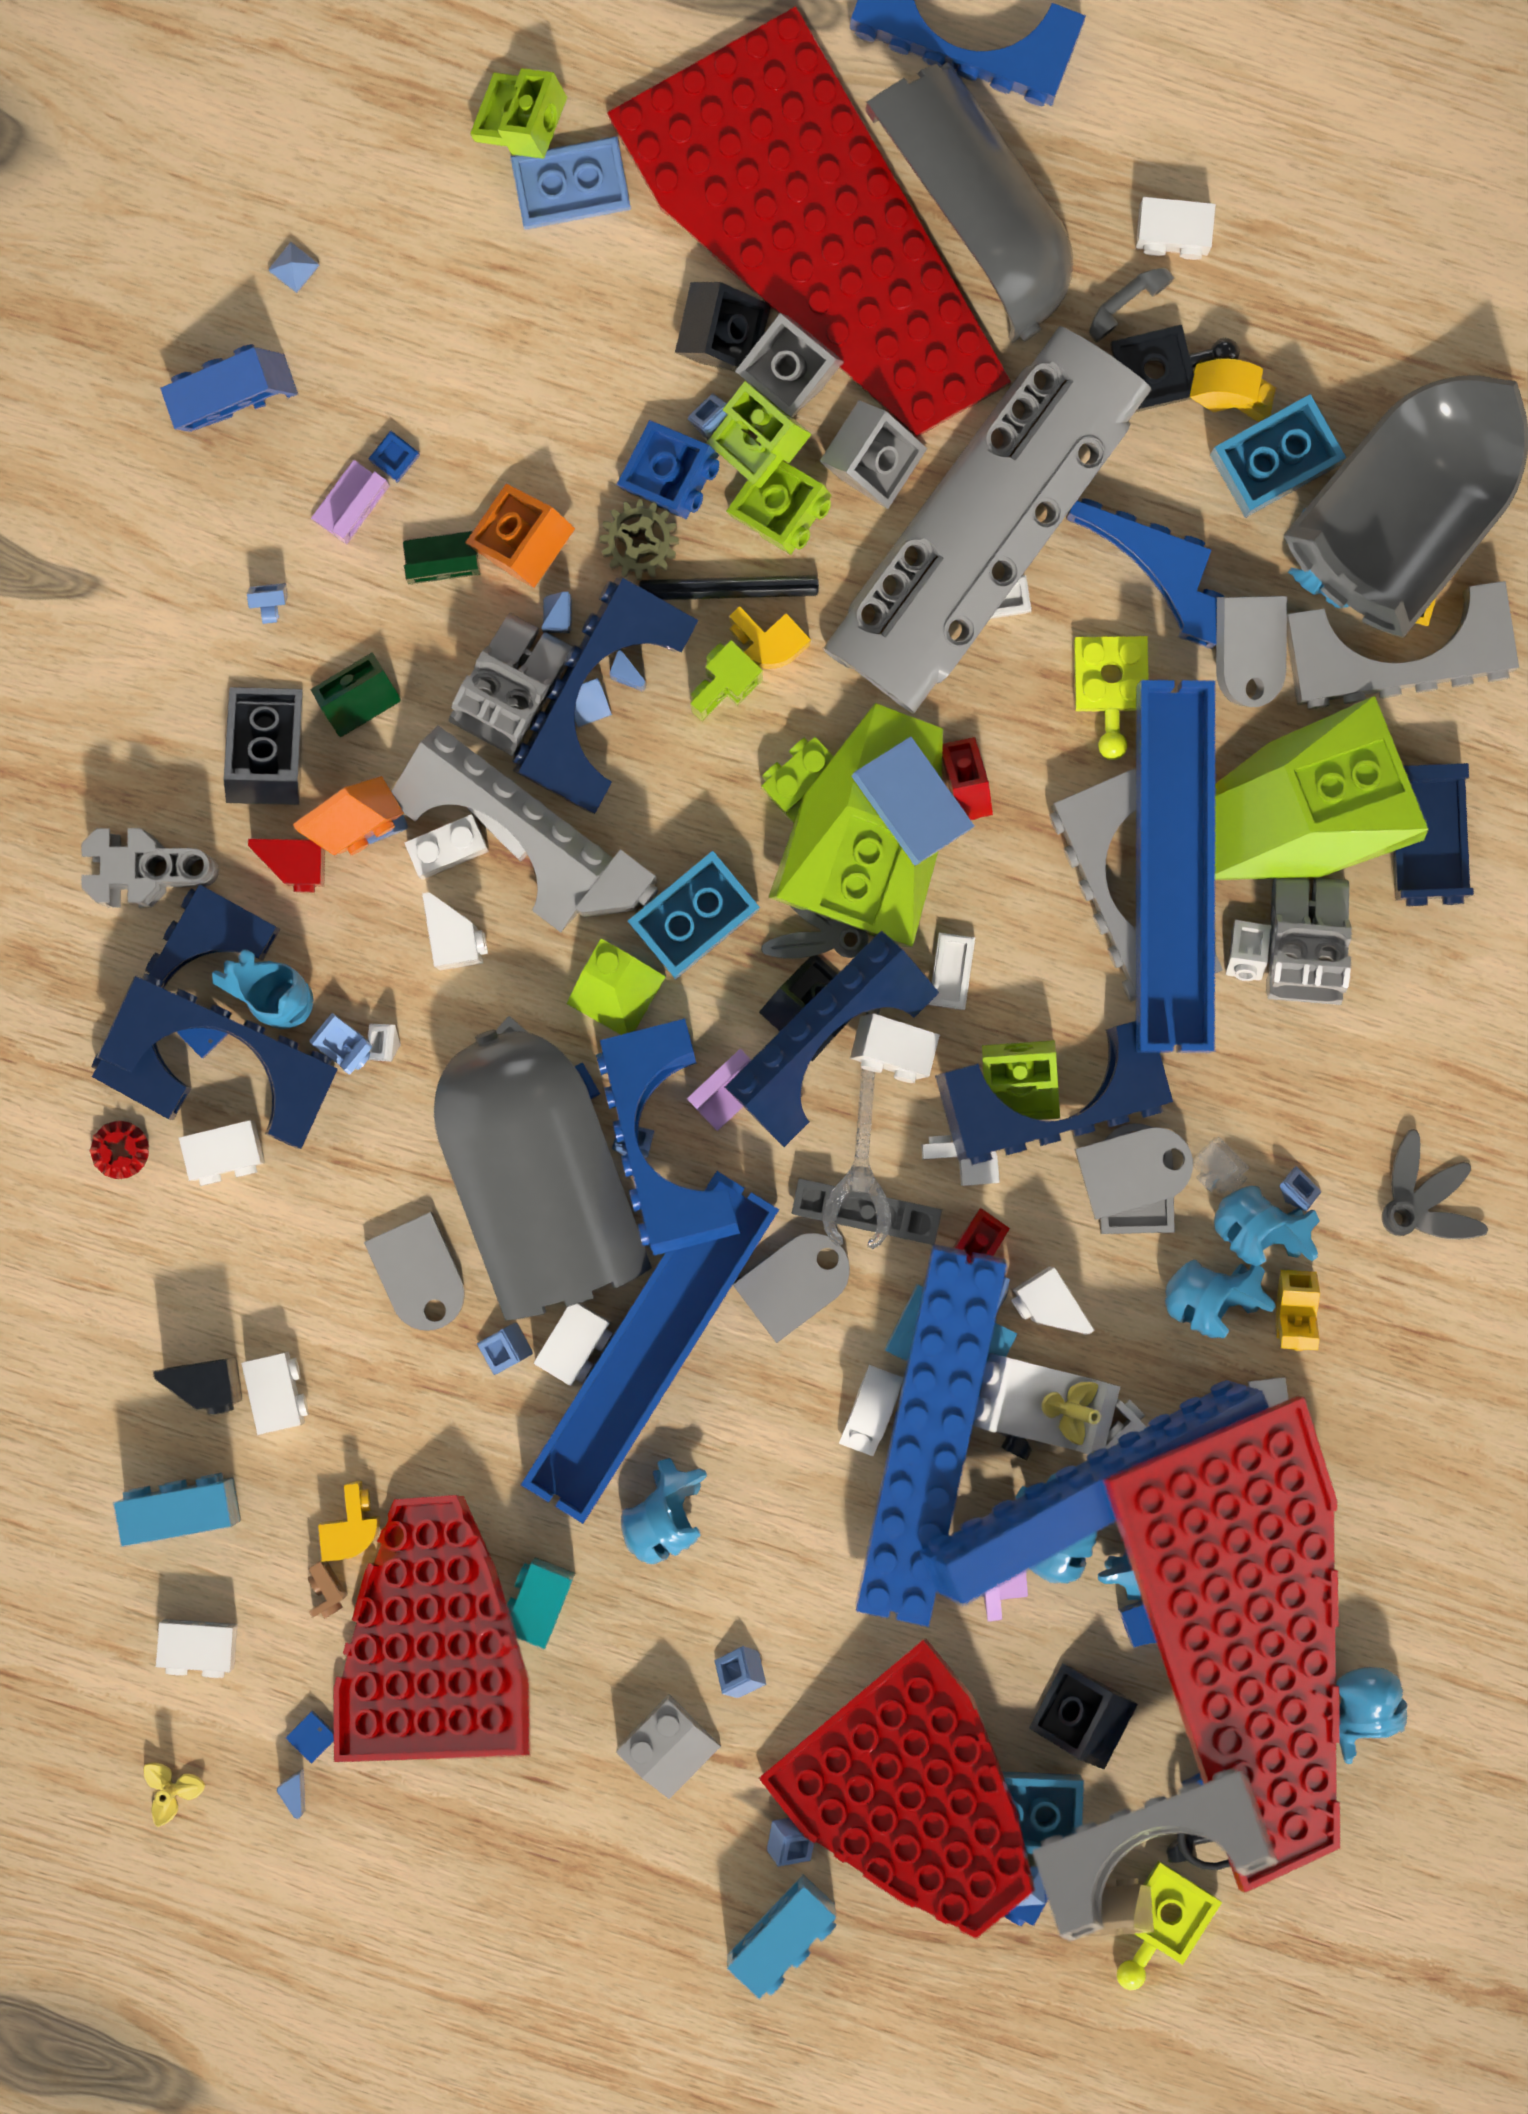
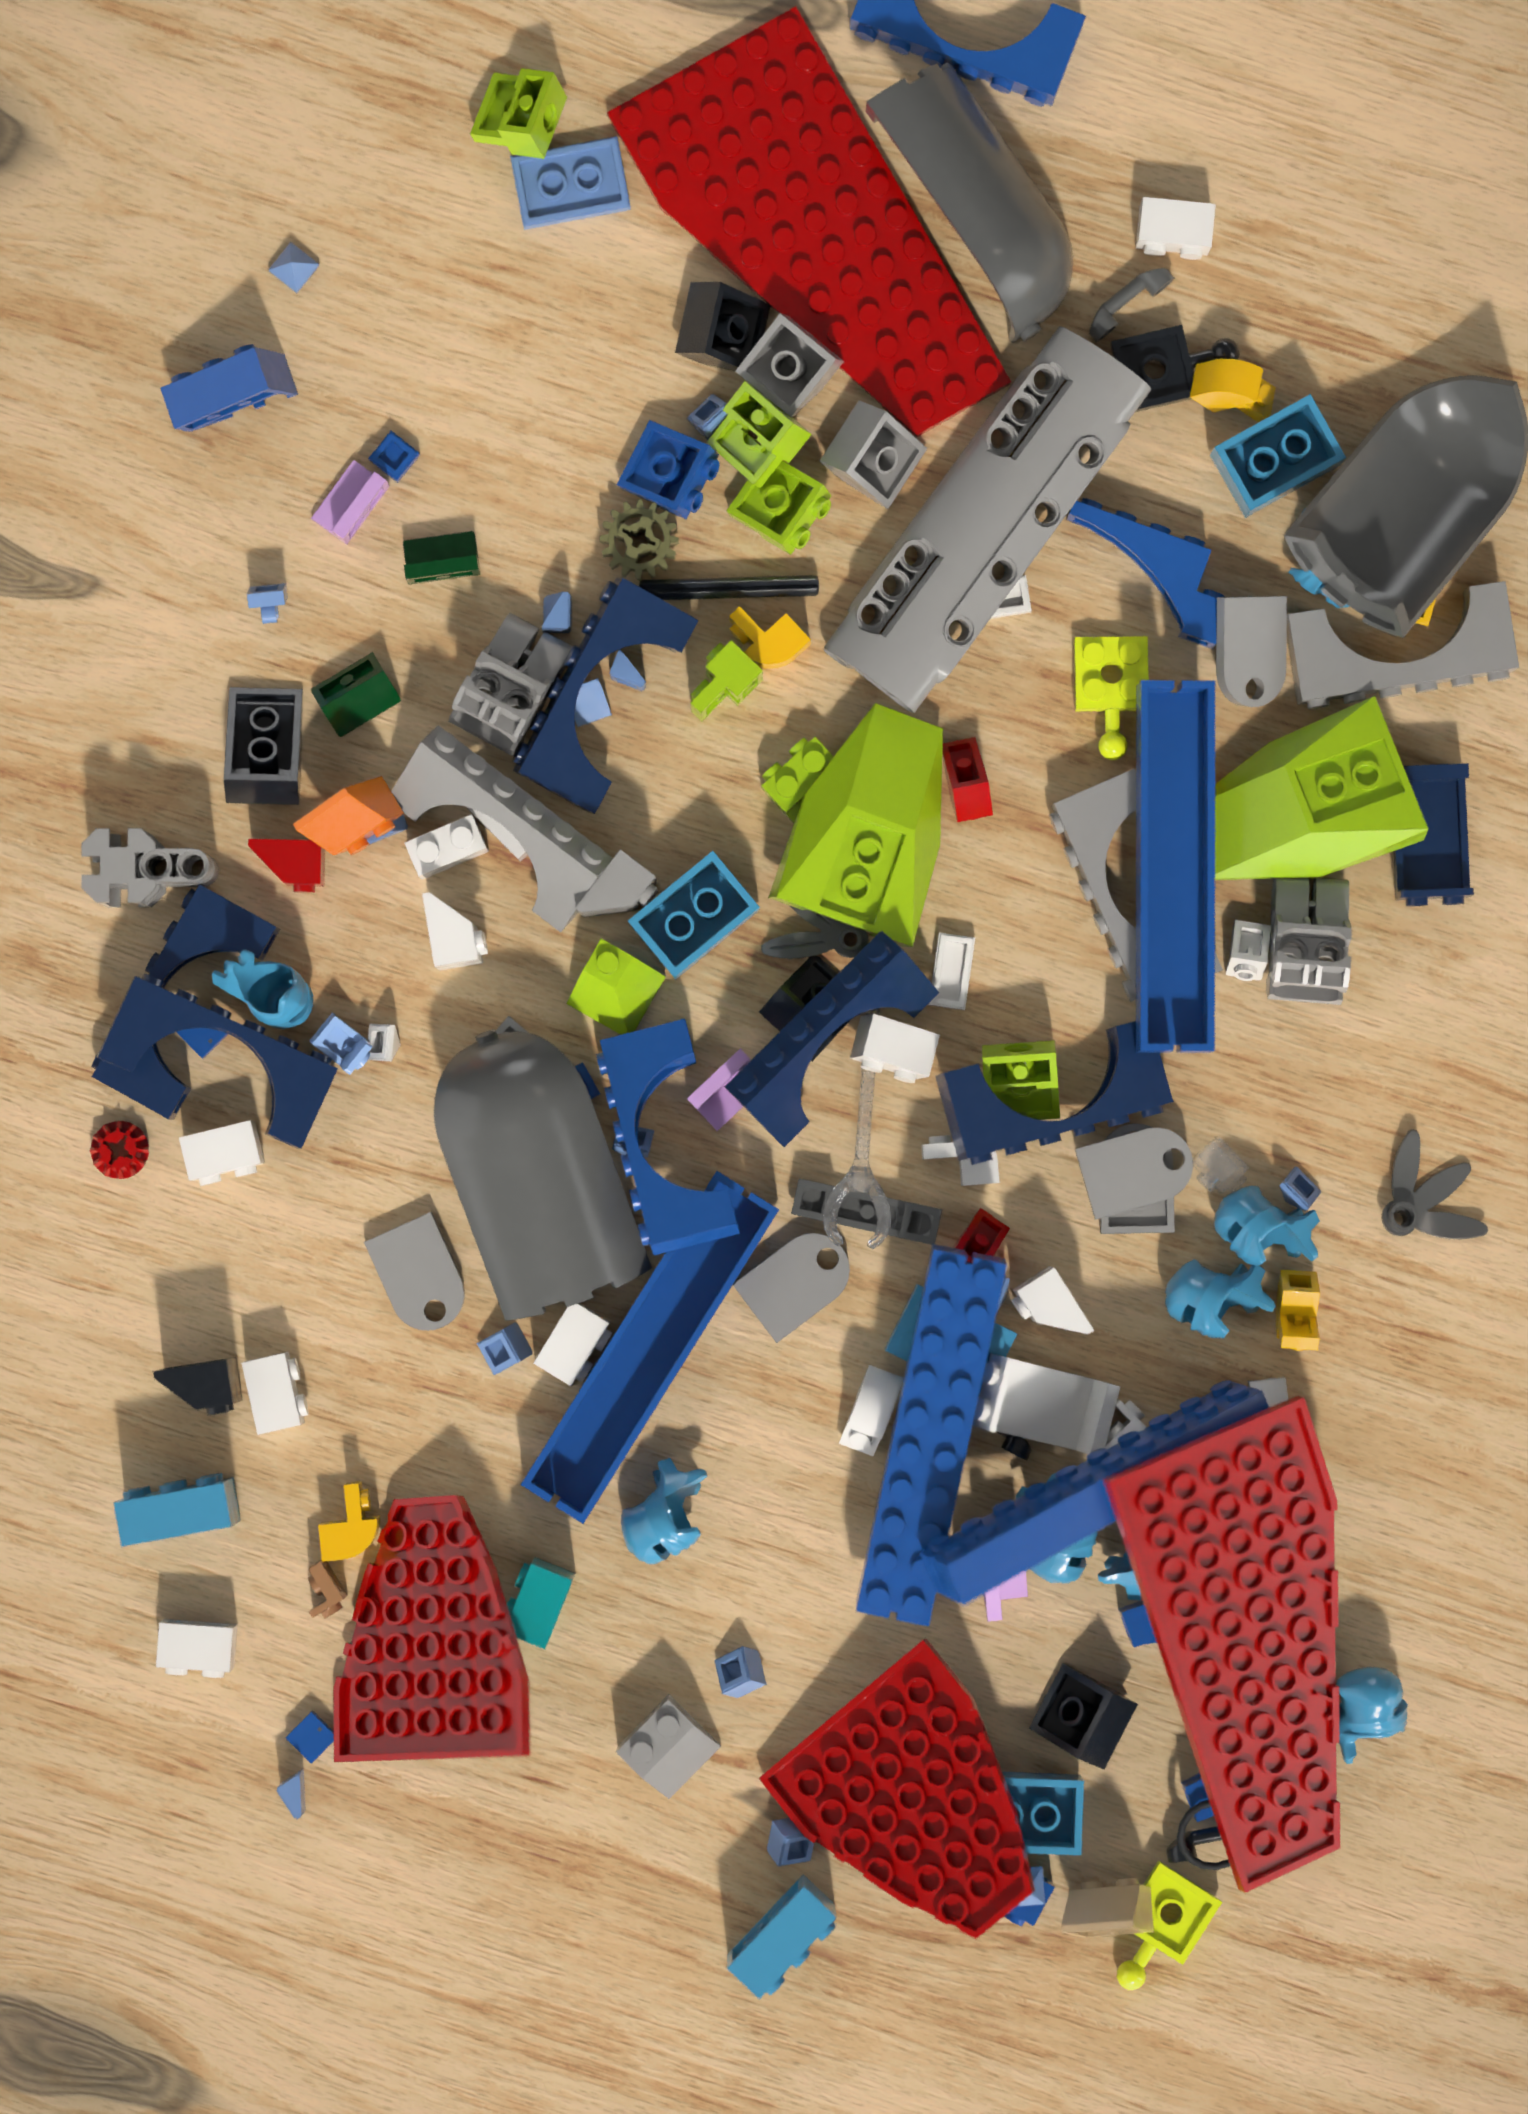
light yellow plant [144,1762,205,1827] -> none
orange slope [465,483,575,588] -> none
medium blue tile [852,737,974,866] -> none
light grey arch [1032,1769,1278,1941] -> none
light yellow plant [1041,1382,1101,1445] -> none

